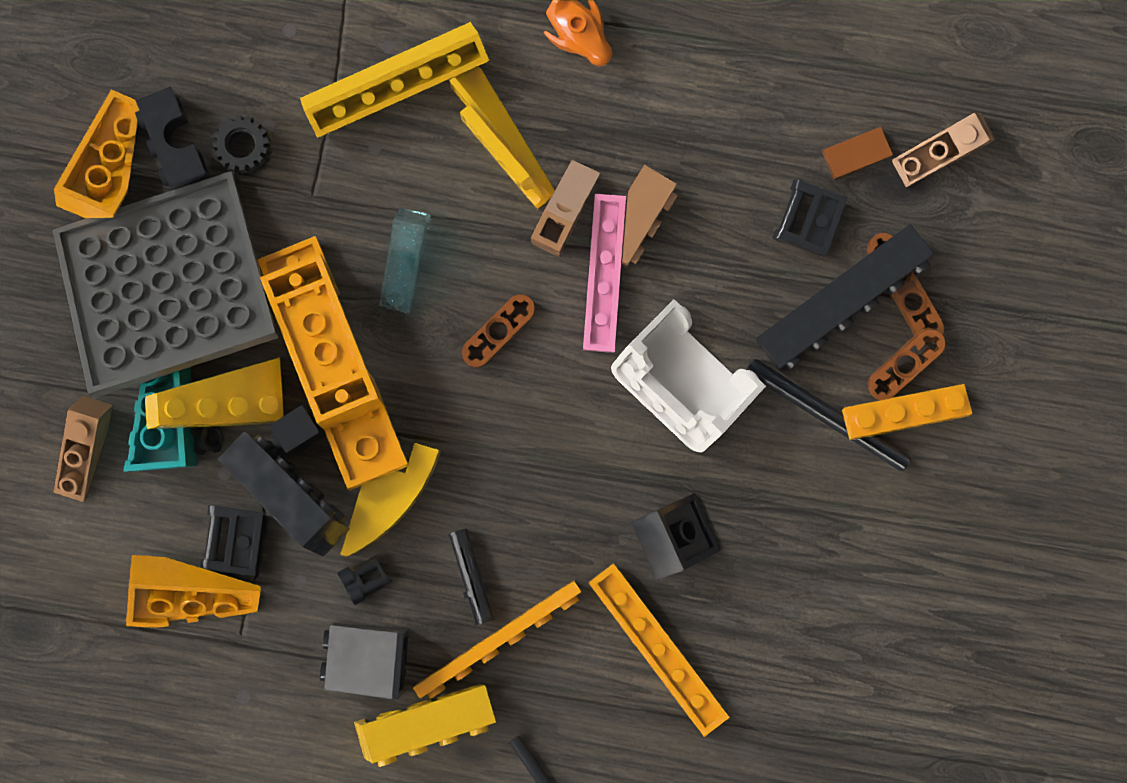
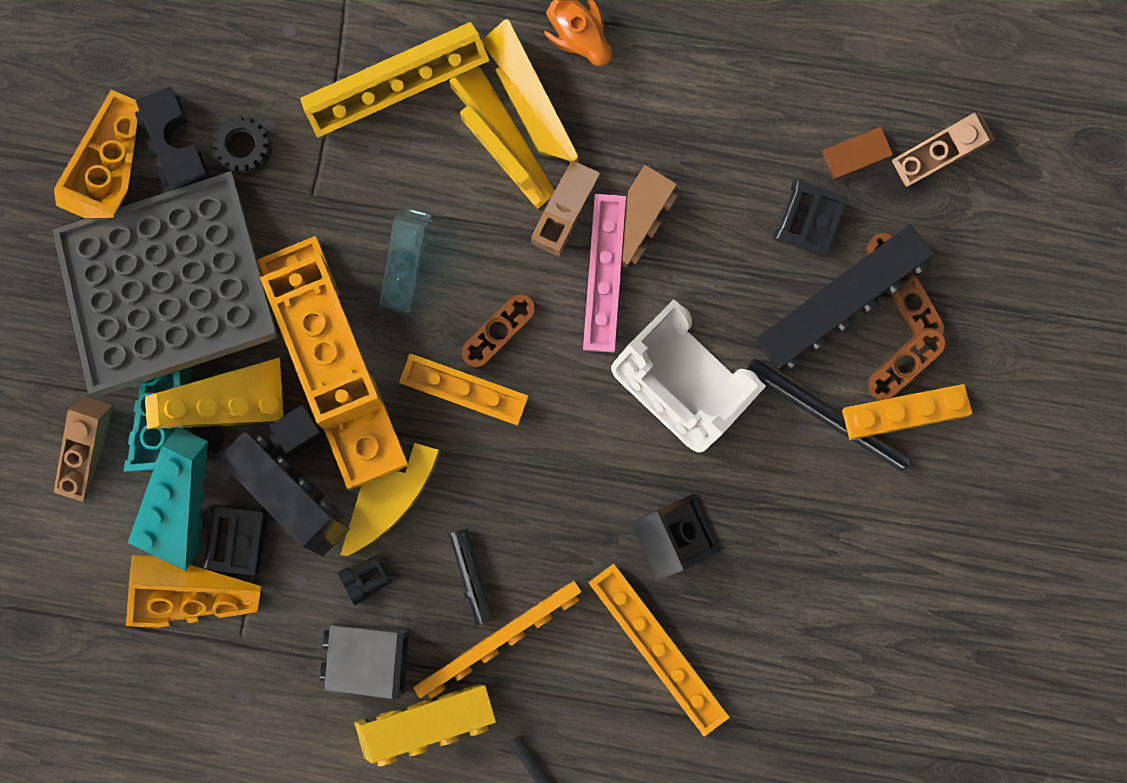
none -> teal wedge [128,427,208,571]
none -> light orange plate [399,354,529,426]
none -> yellow wedge [481,19,578,163]

